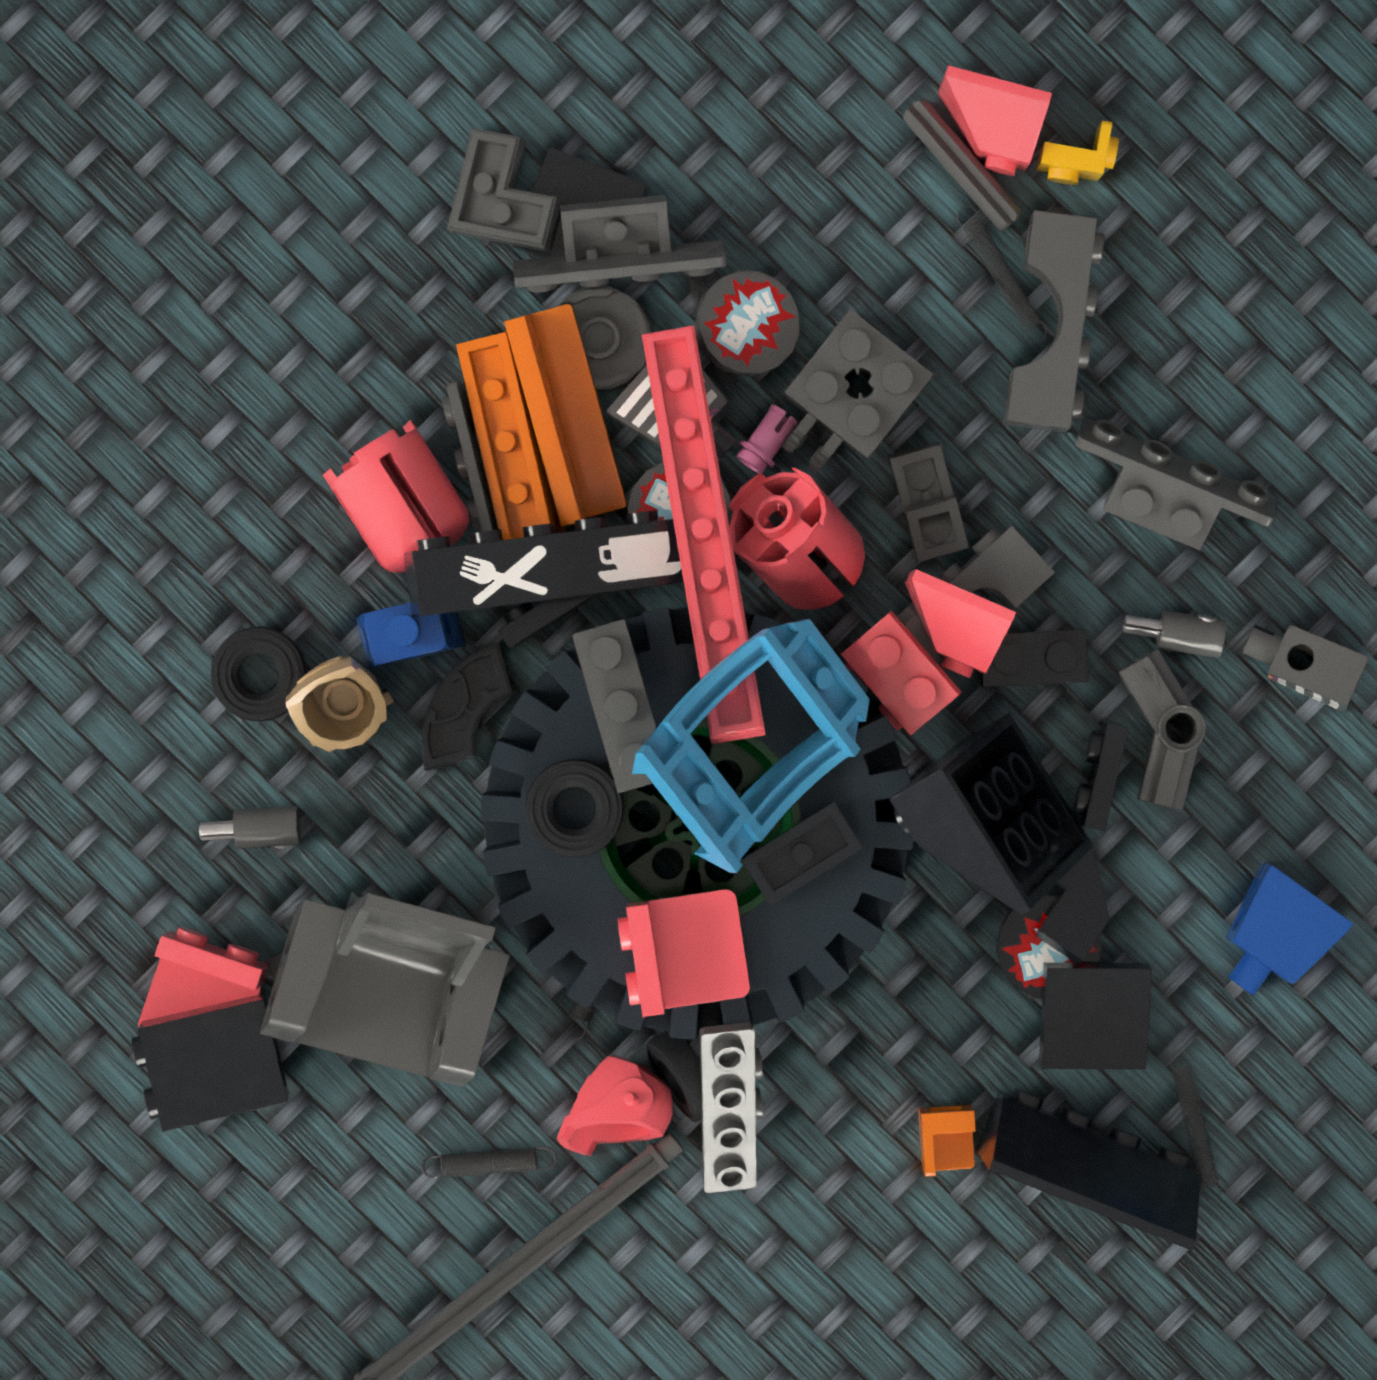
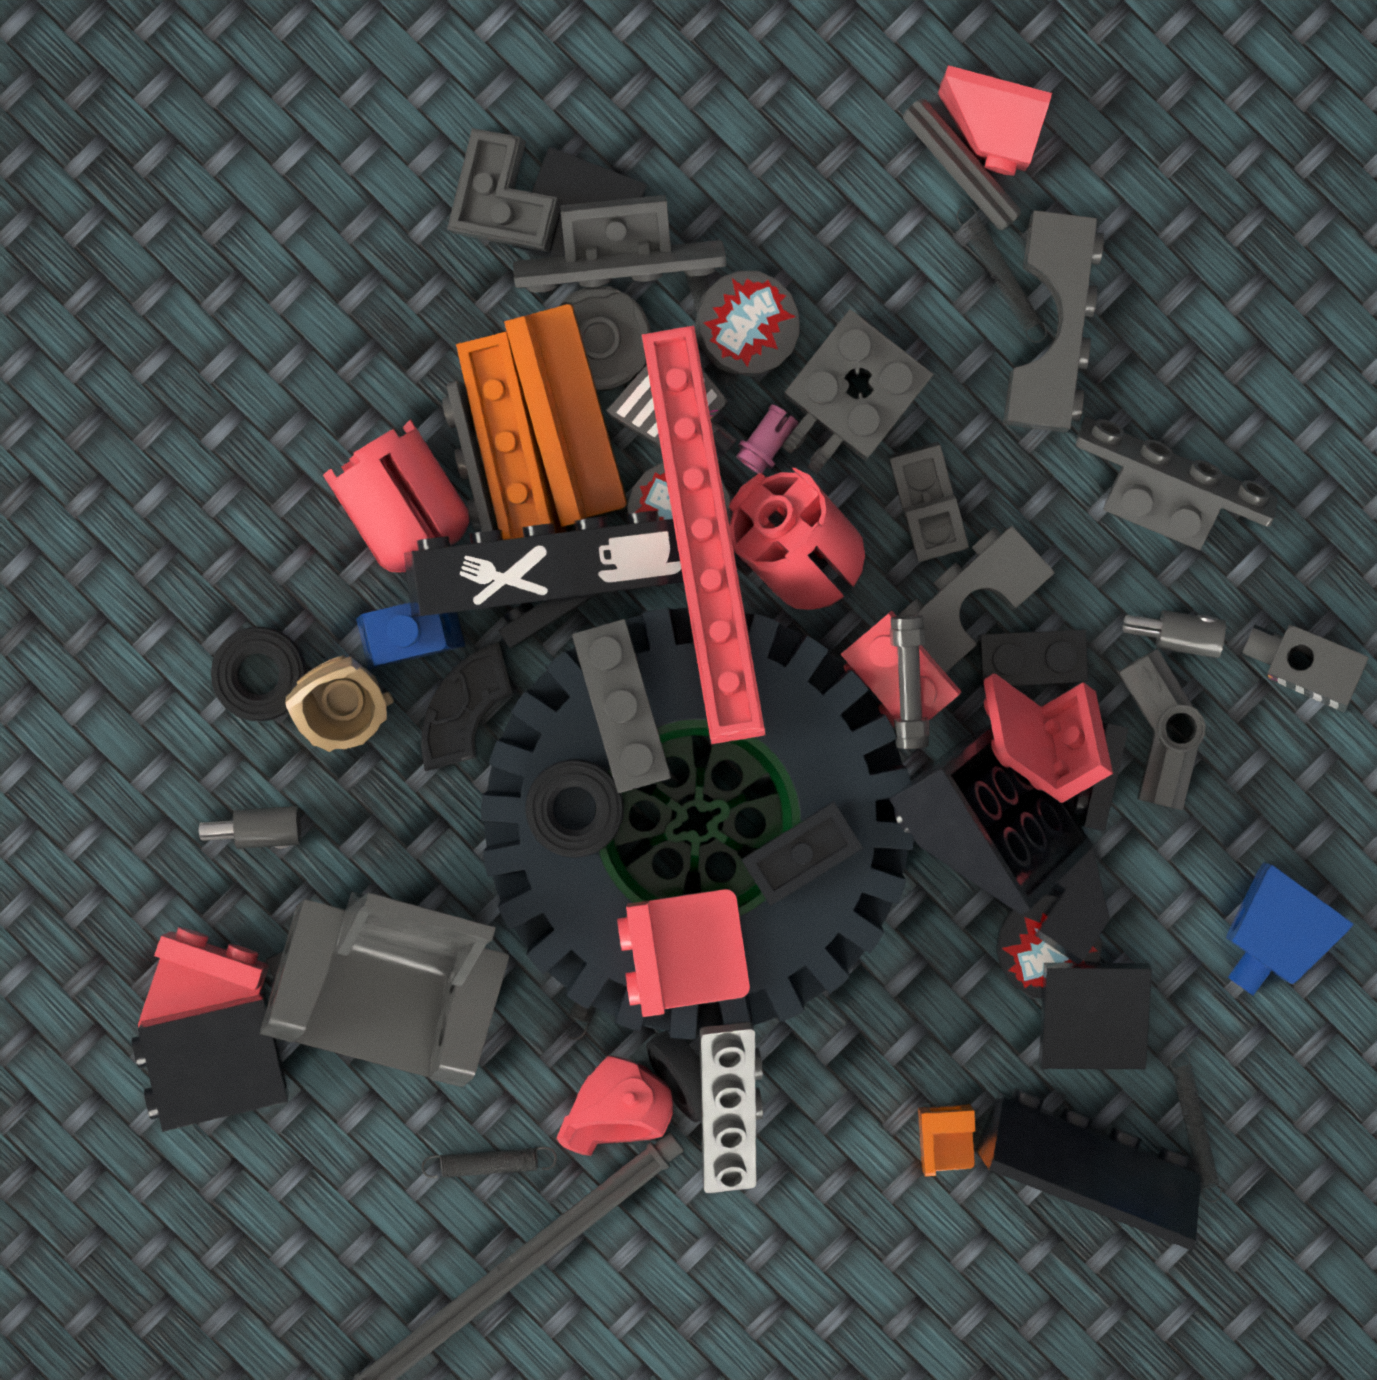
dark azure wedge [632,619,870,873] -> none
coral slope [905,569,1016,679] -> none
yellow bracket [1036,120,1119,185] -> none
none -> dark grey bar [890,615,930,749]
none -> coral bracket [984,673,1113,803]

